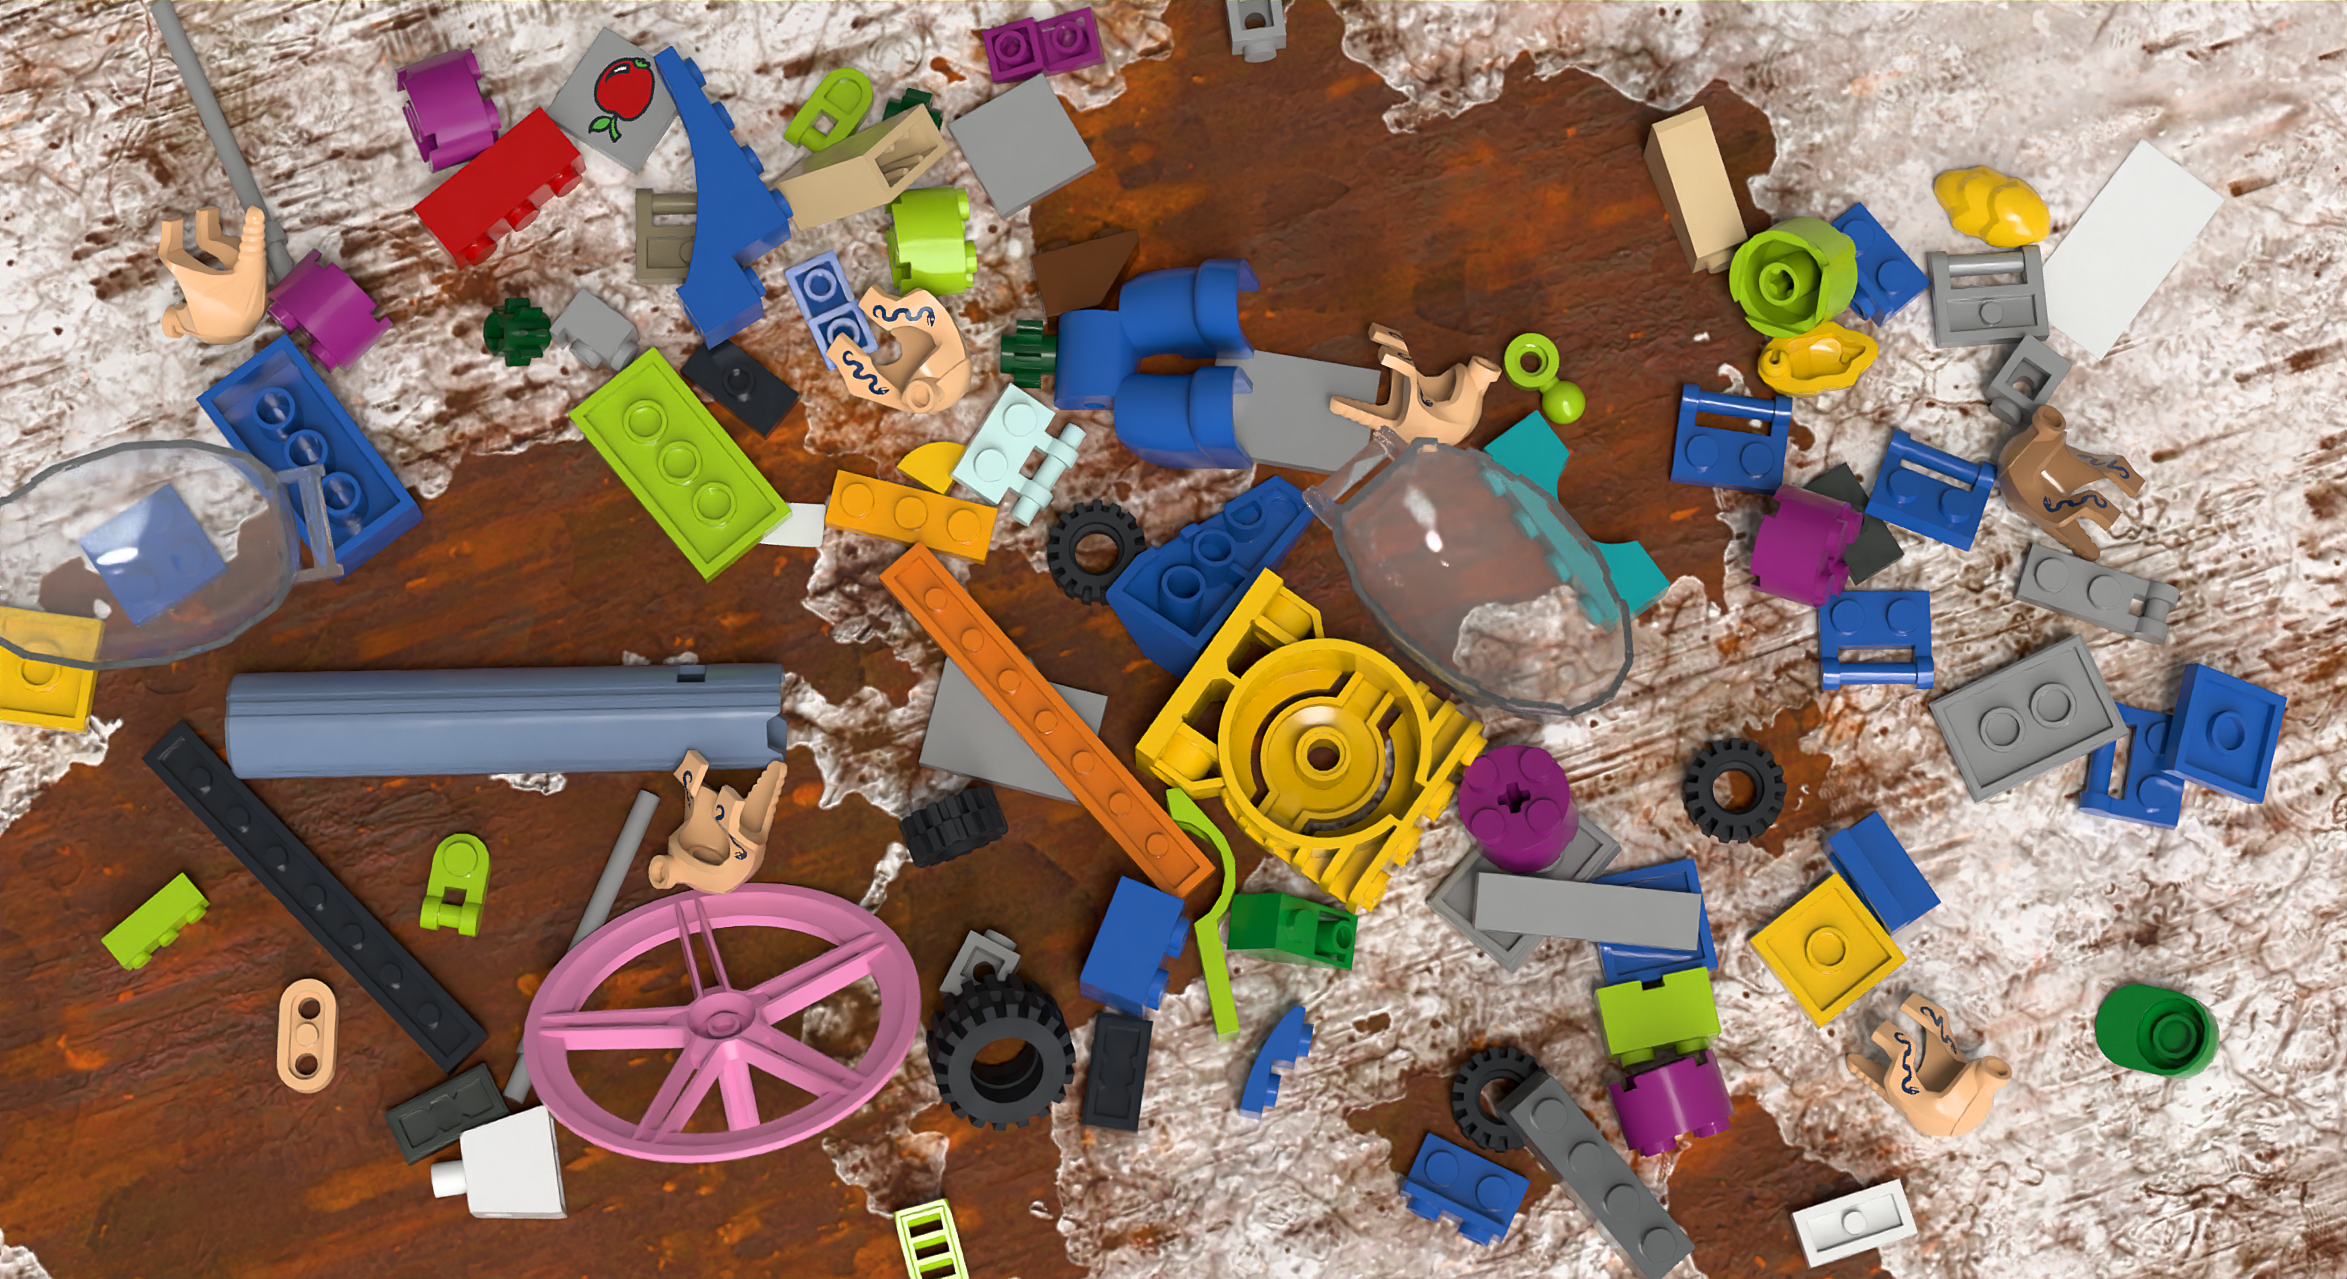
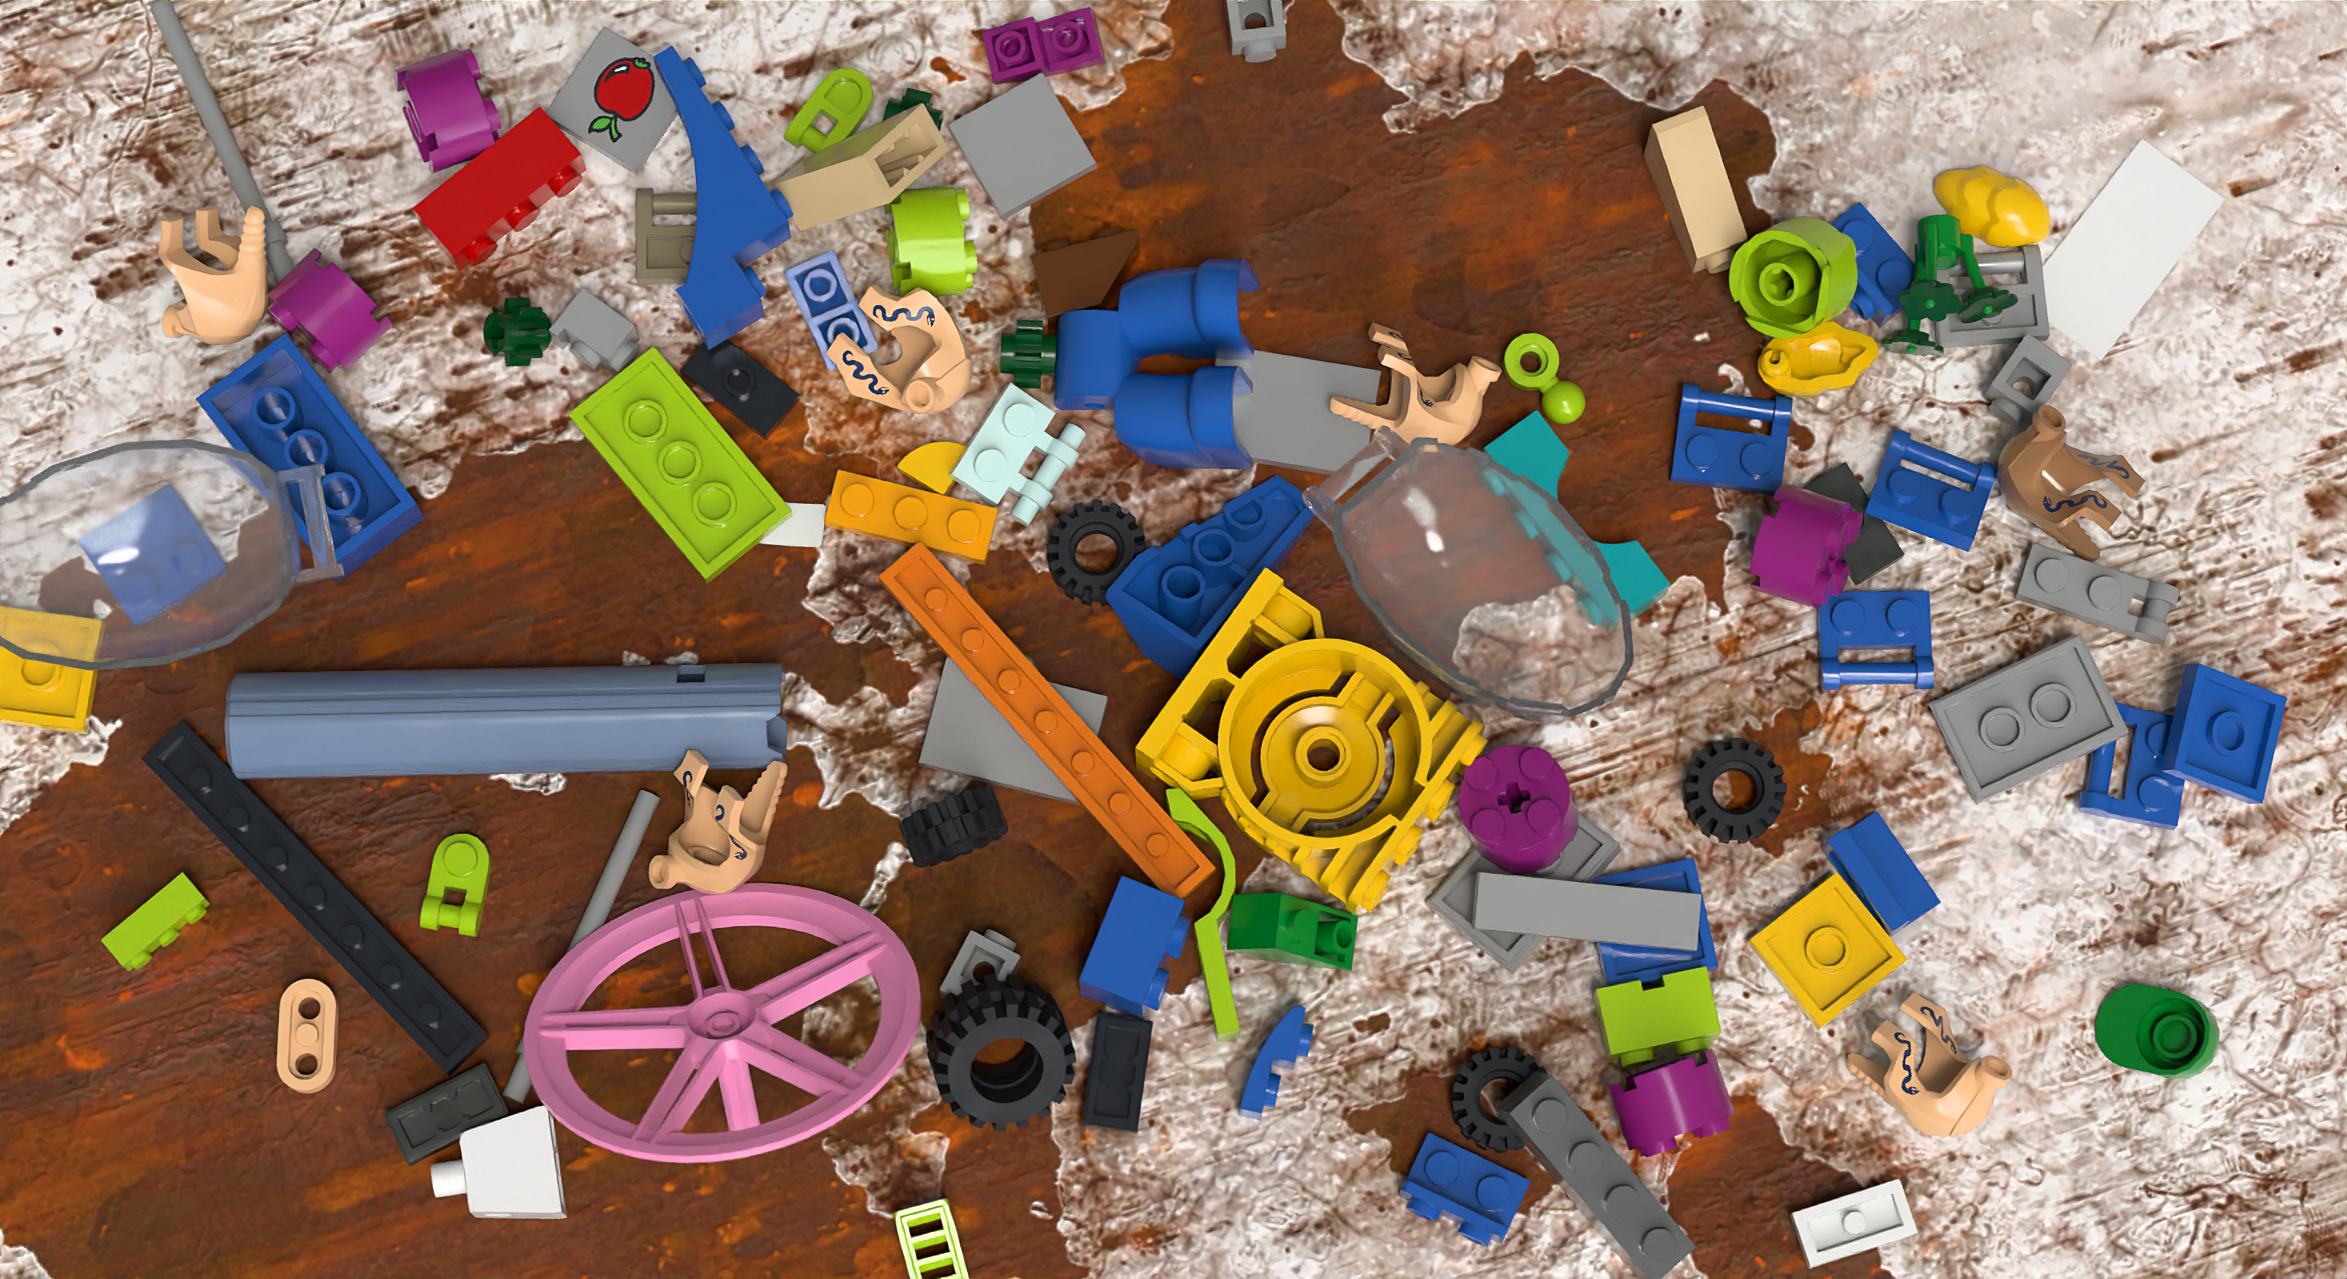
none -> plant [1881,215,2018,356]

